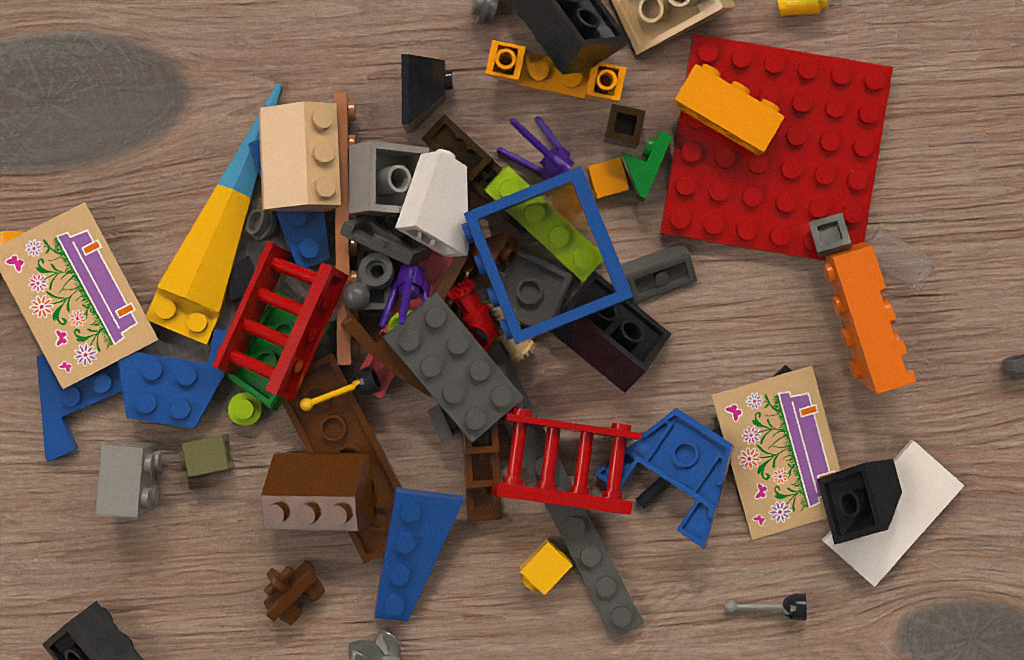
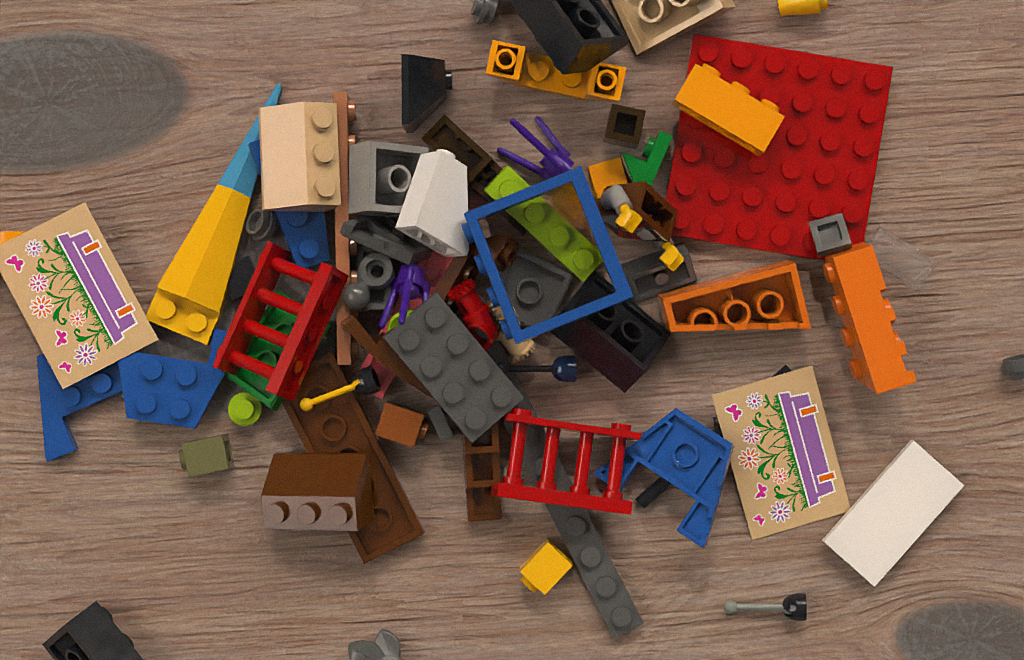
light grey brick [96,440,163,518] -> none
reddish brown hips [264,560,325,625] -> none
blue wing [374,487,464,622] -> none
black slope [817,459,902,545] -> none
none -> dark orange brick [375,401,430,448]
none -> hinge [497,355,577,382]
none -> torso [596,181,684,272]
none -> orange wedge [657,260,811,332]

